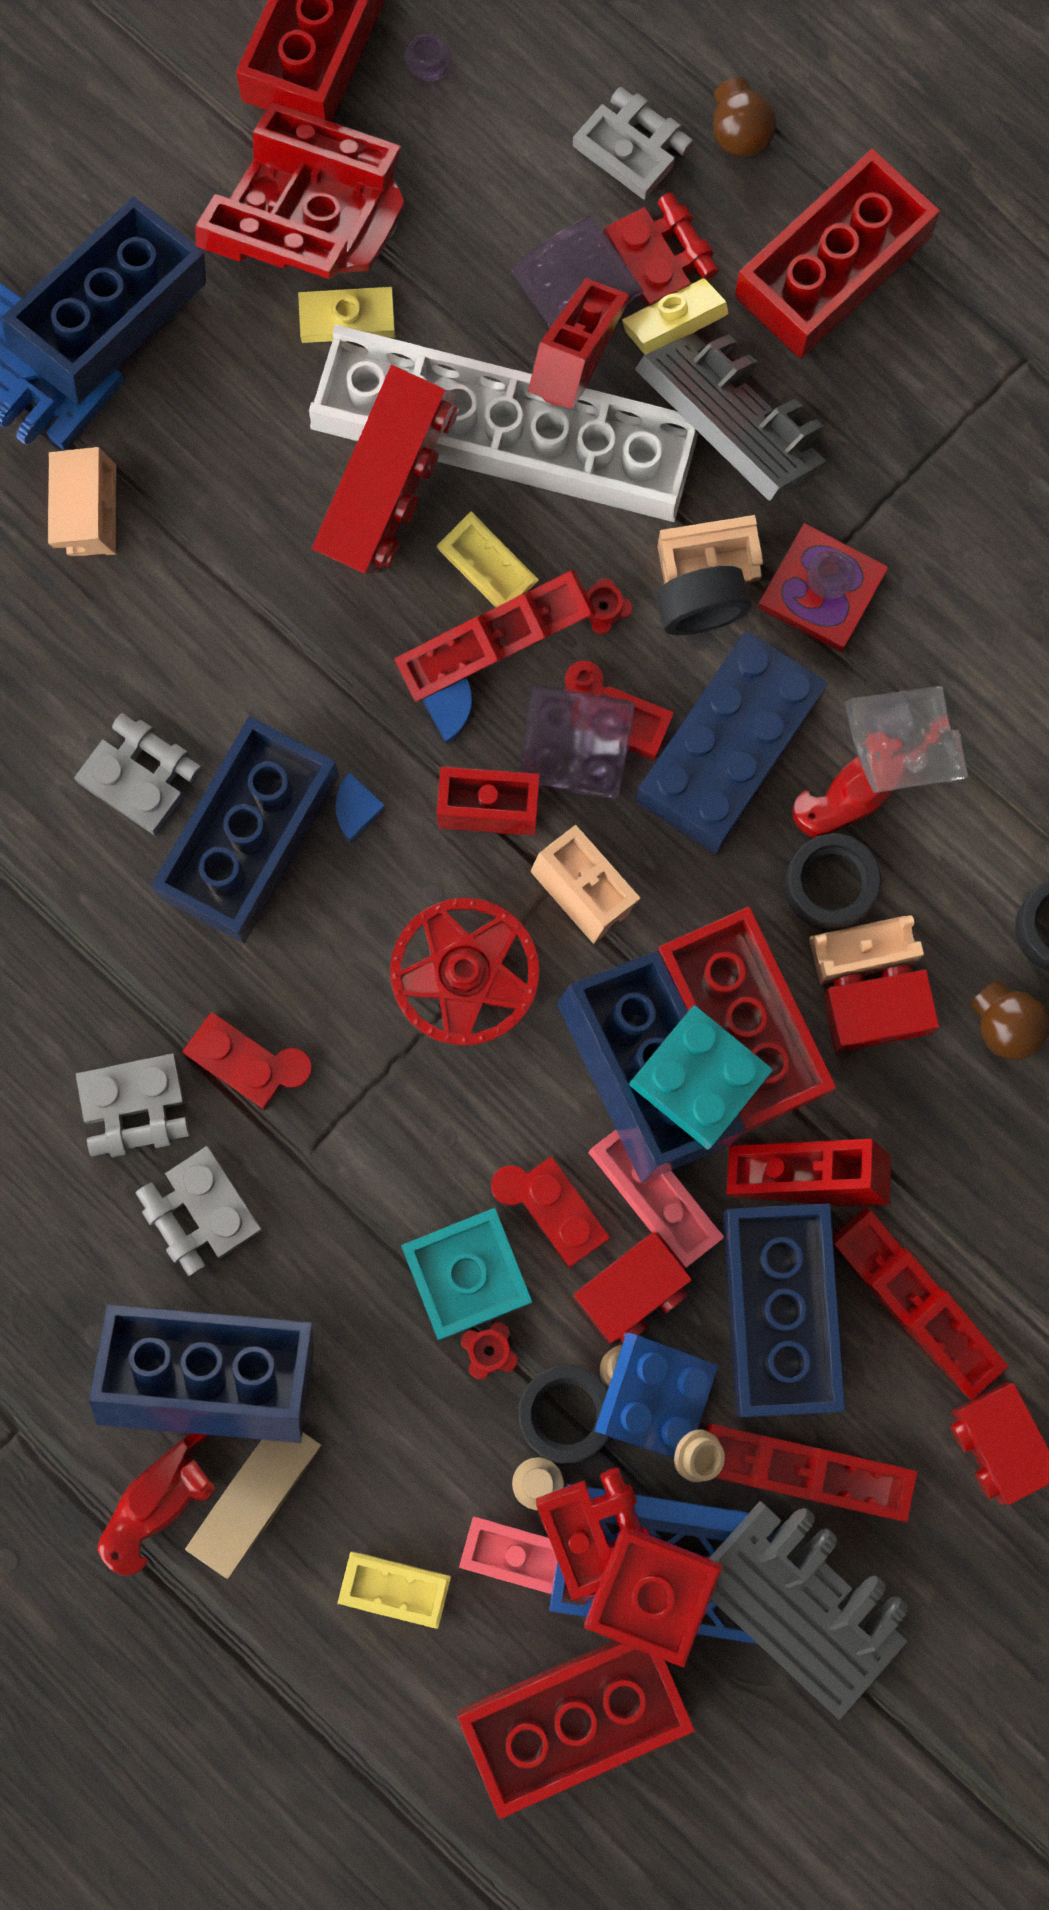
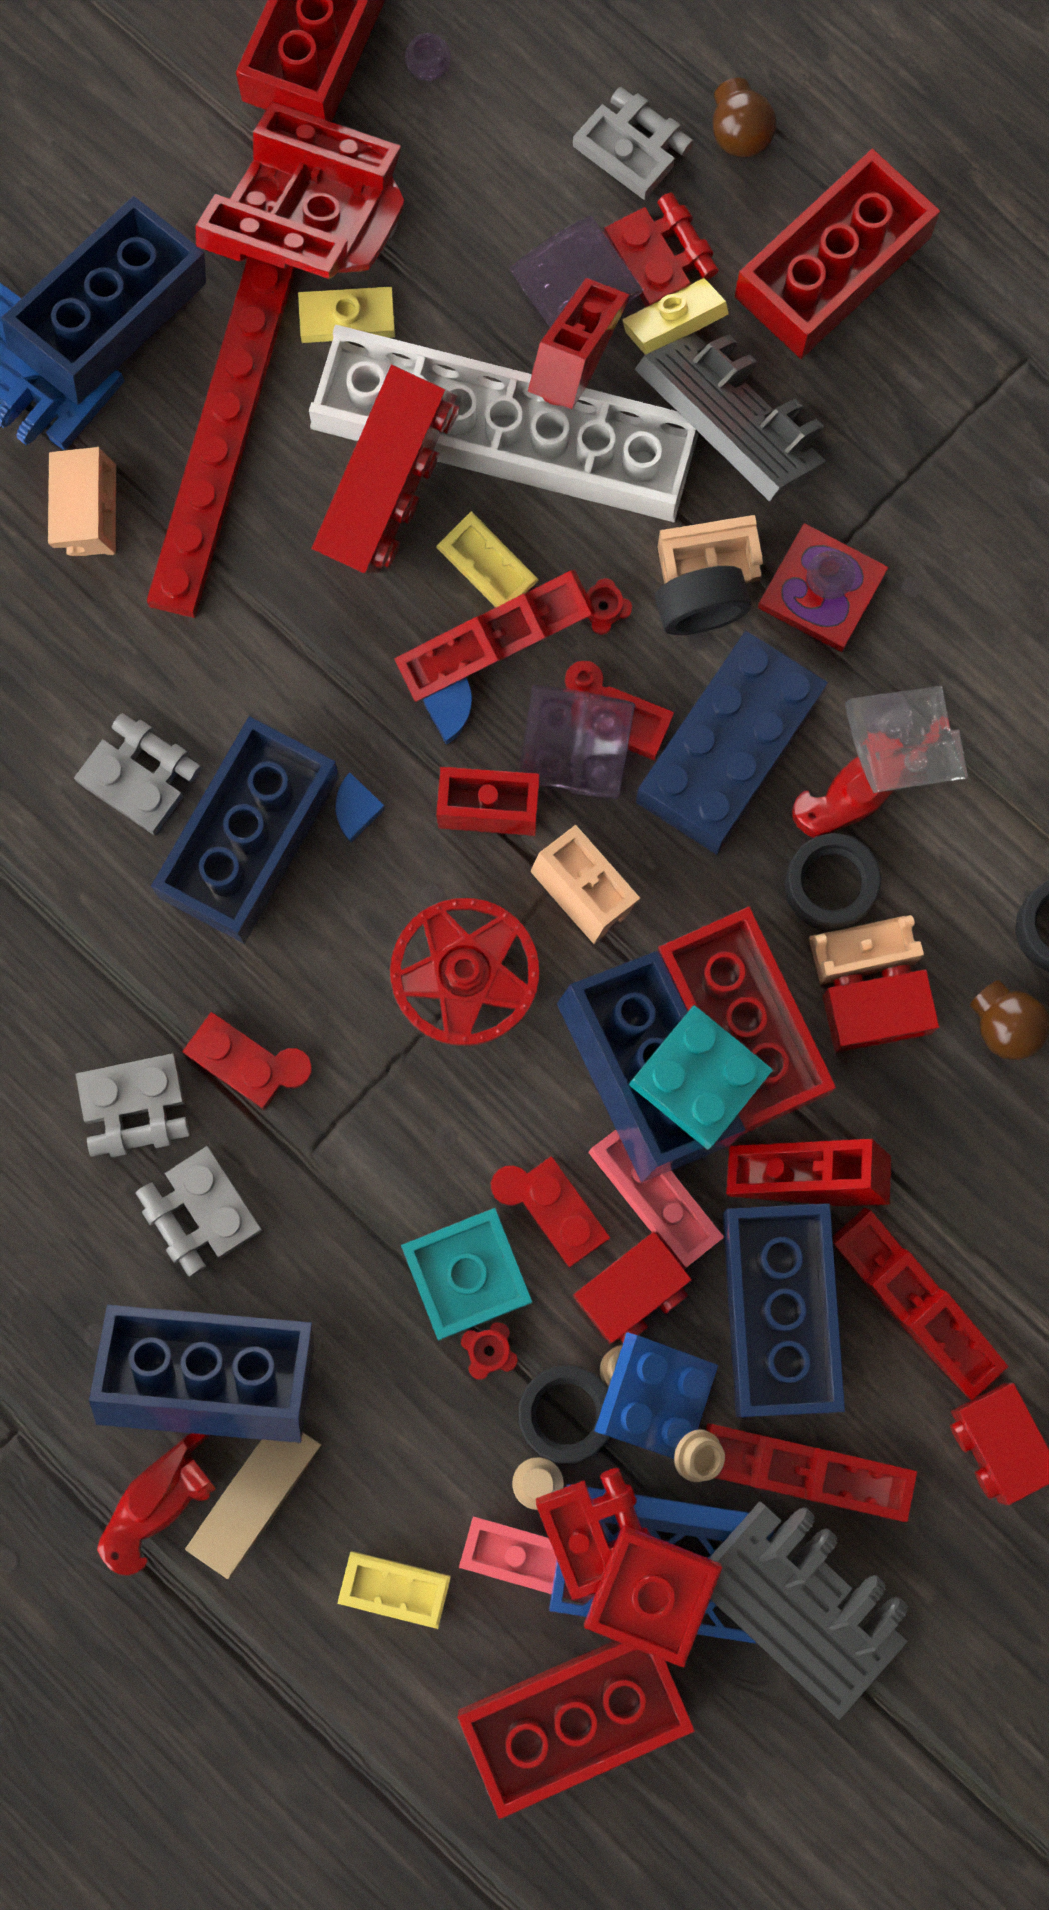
none -> red plate [147,257,295,618]

